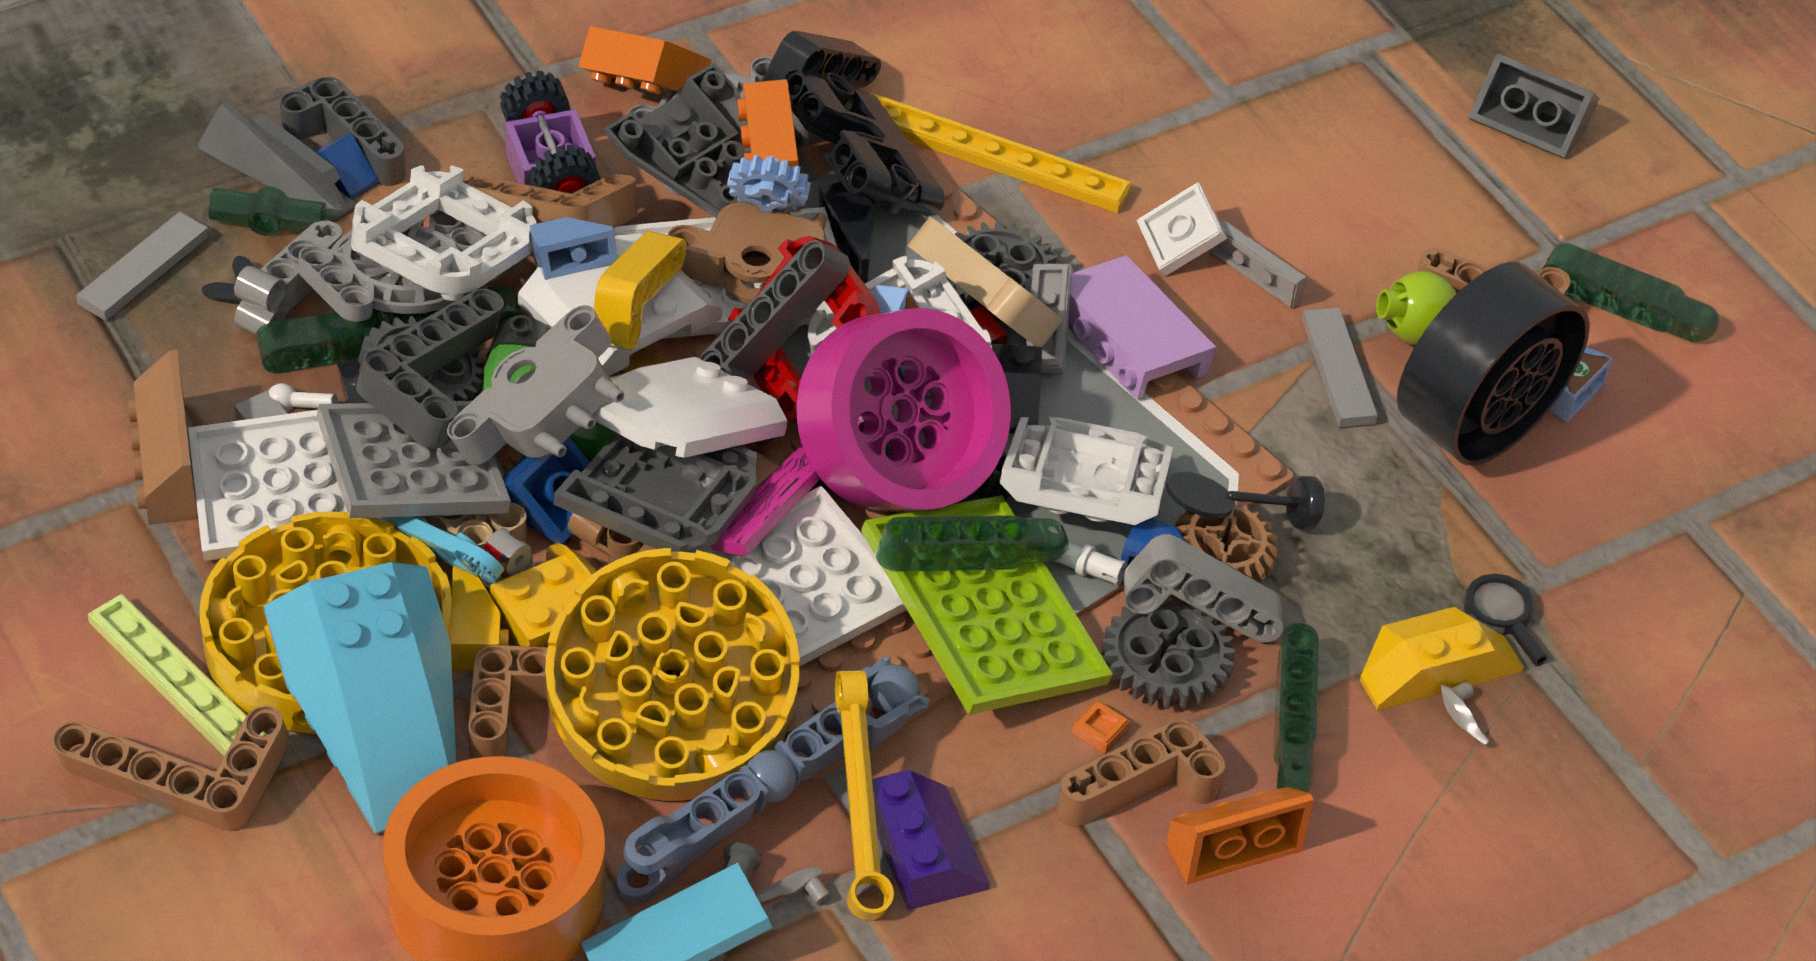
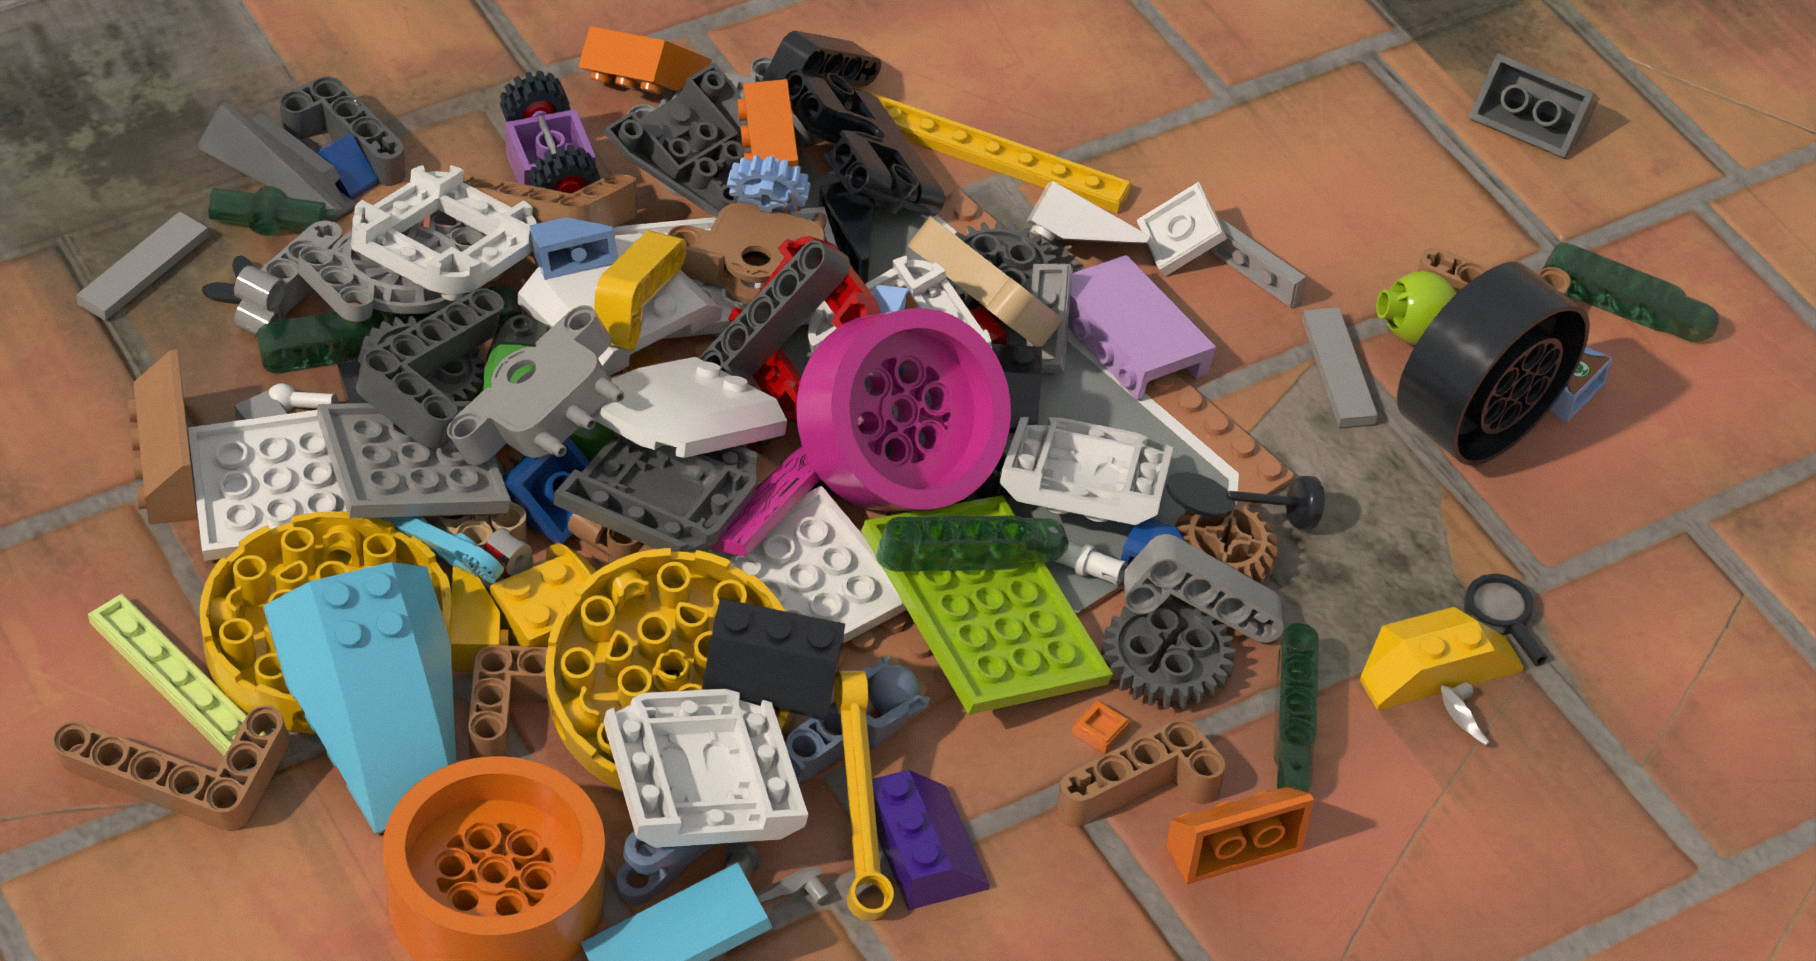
none -> white wedge [603,689,808,848]
none -> black slope [702,598,845,720]
none -> white slope [1026,181,1150,244]

